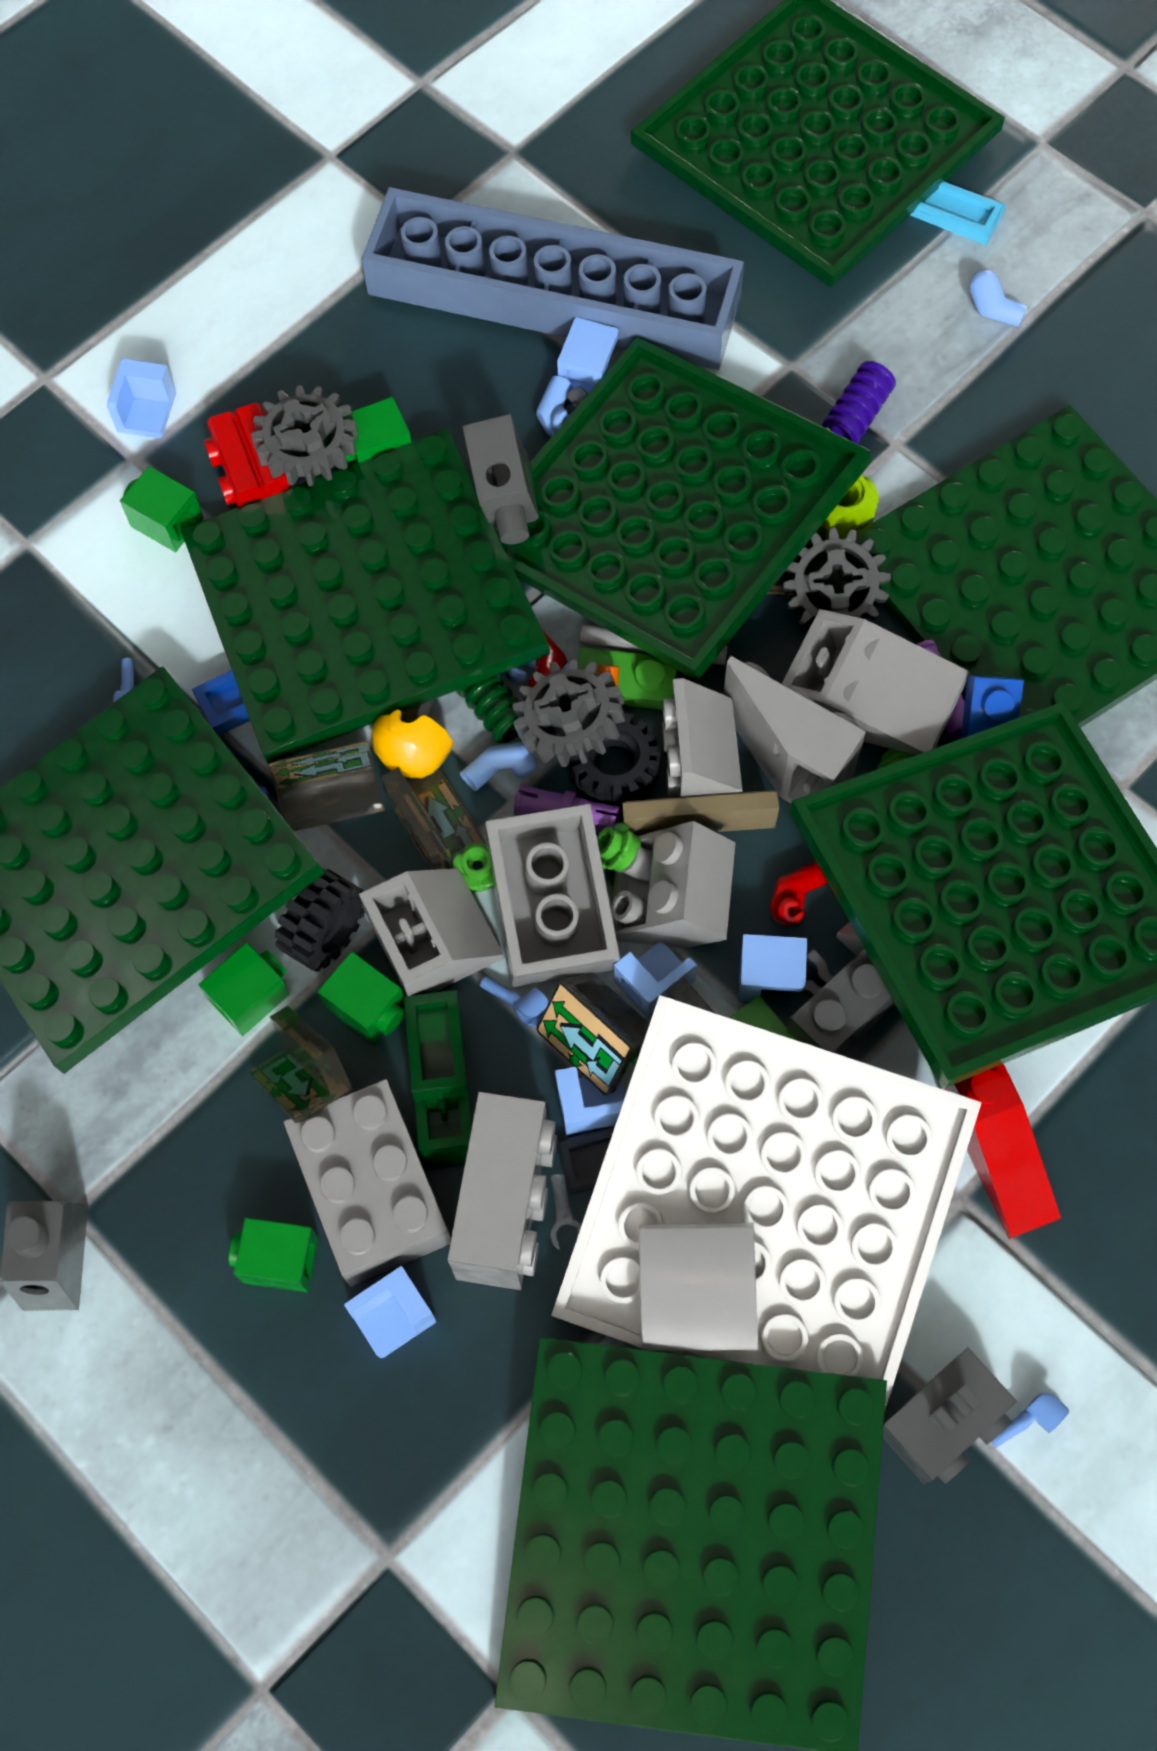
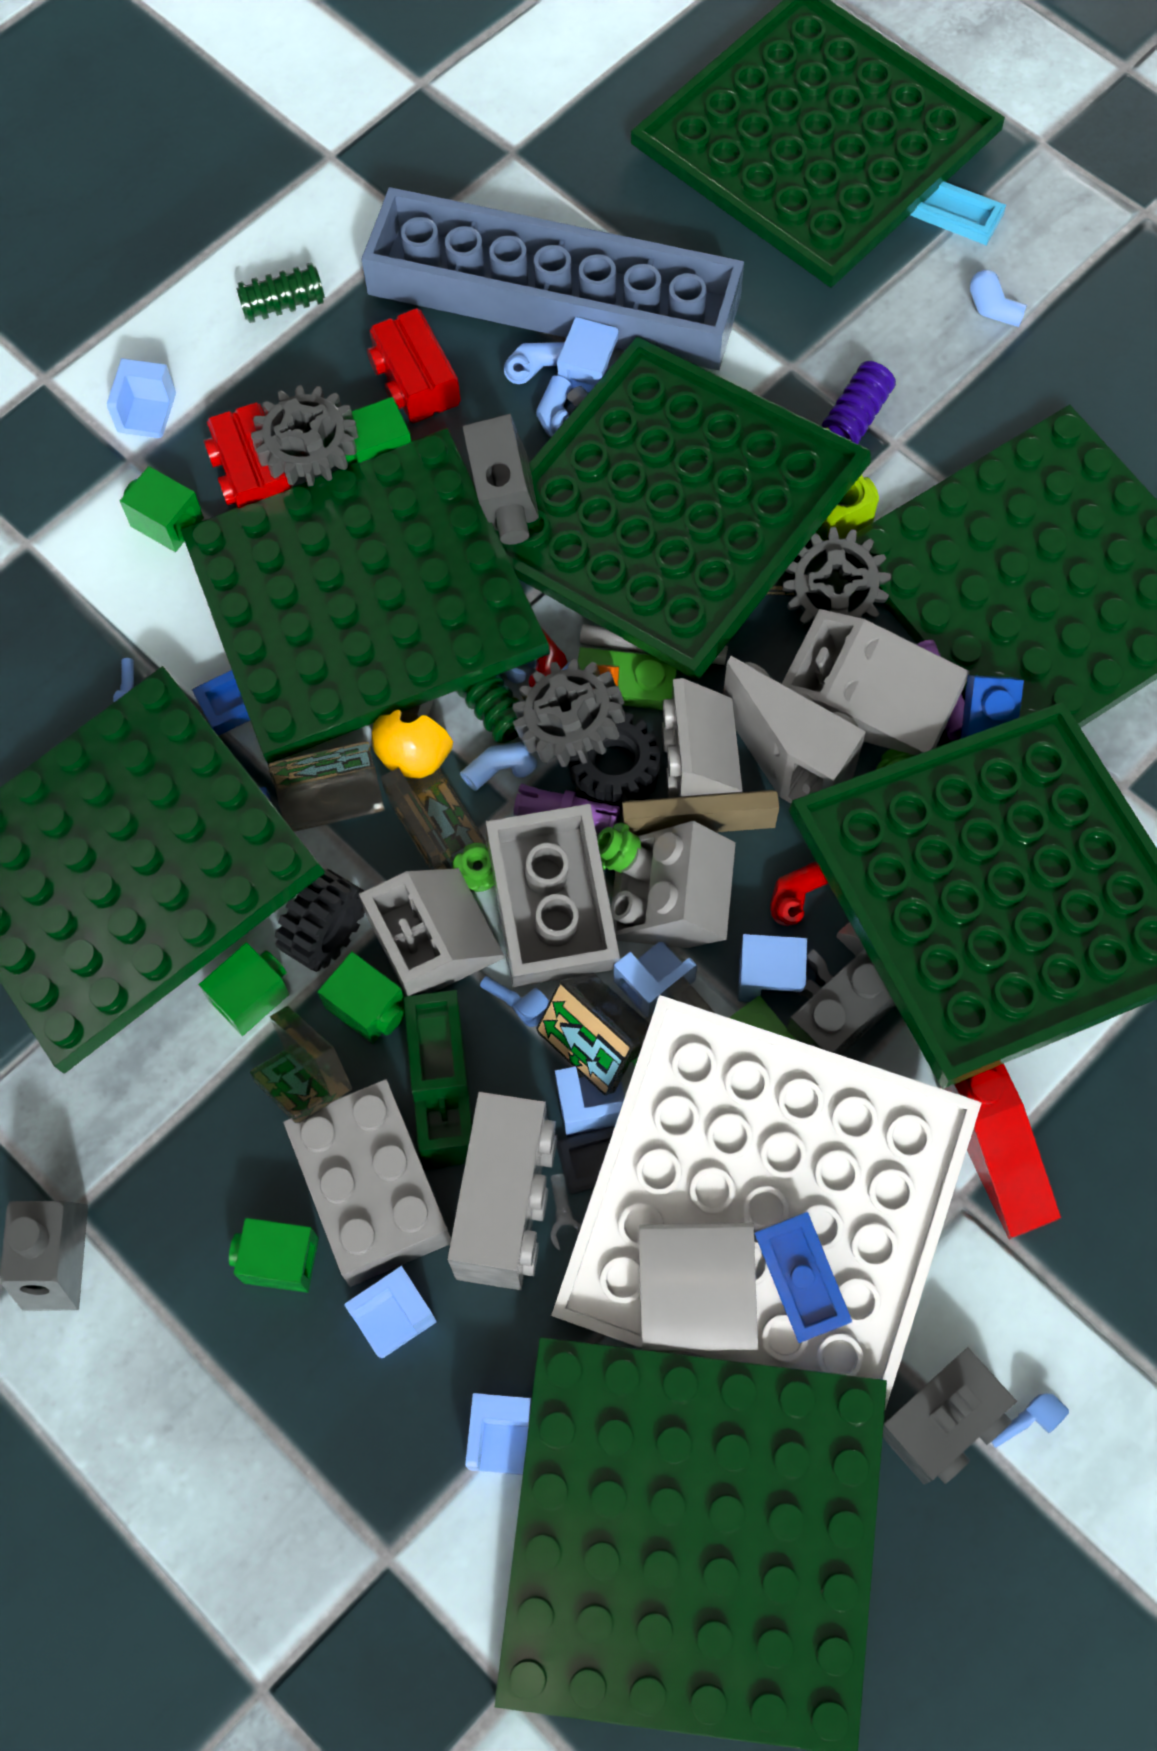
none -> dark green piece [236,262,325,323]
none -> red brick [367,308,461,423]
none -> light blue panel [466,1393,532,1475]
none -> light blue arm [504,342,565,384]
none -> blue plate [754,1212,853,1343]

